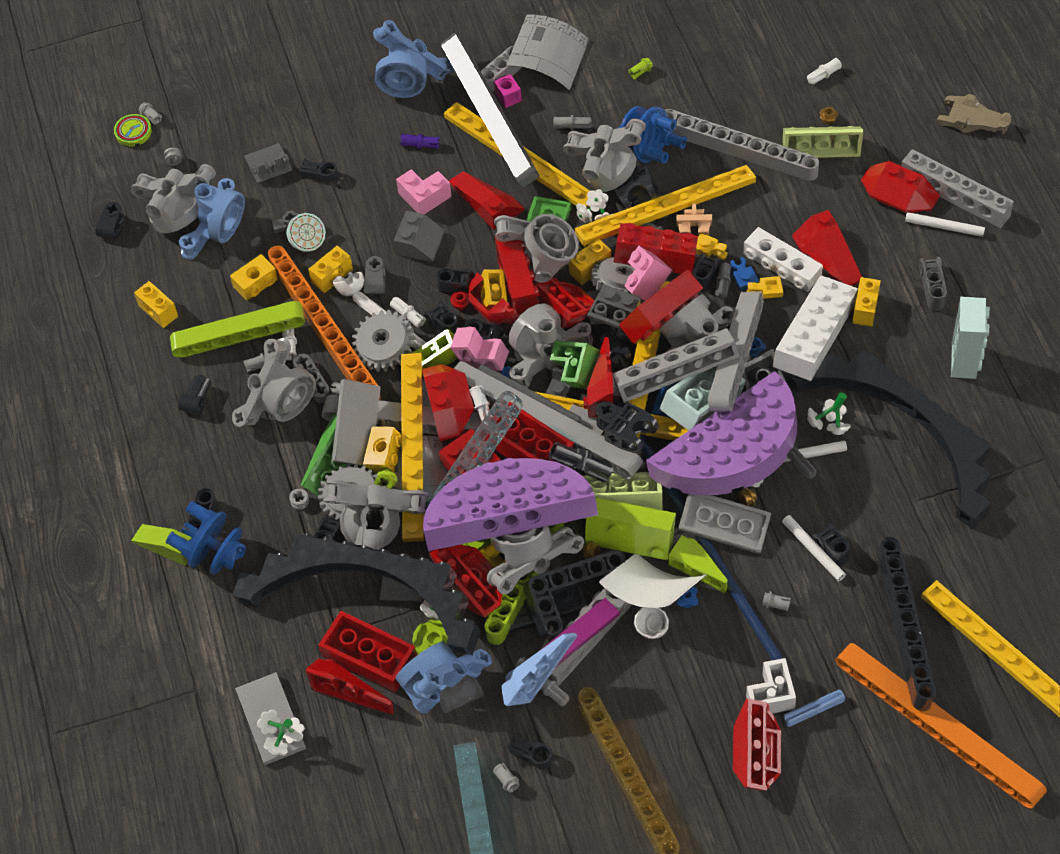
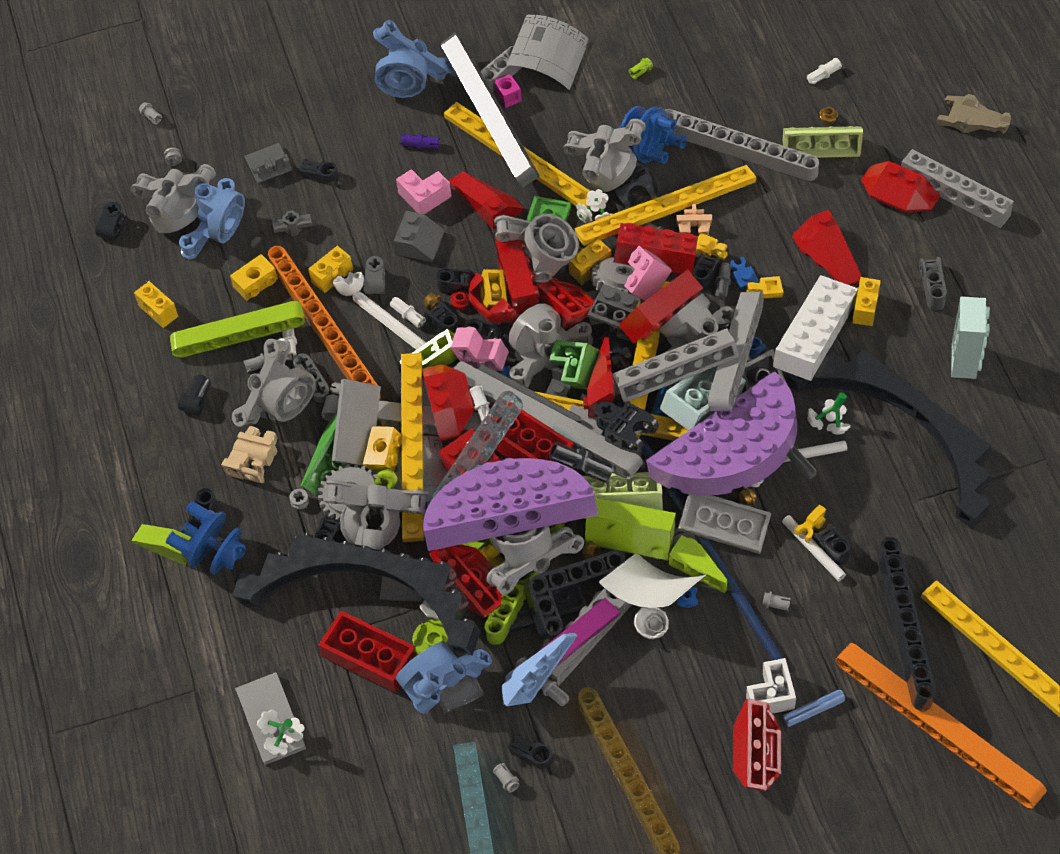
tile [114,114,152,147] -> none
light aqua tile [286,213,326,252] -> none
red wedge [306,658,394,715] -> none
light grey gear [352,310,415,372] -> none
light grey axle [554,115,592,130] -> none
white brick [744,227,823,292] -> none
white piece [905,212,985,237] -> none
none -> tan hips [221,426,278,483]
none -> pearl gold plate [423,292,441,310]
none -> yellow plate [794,505,826,543]

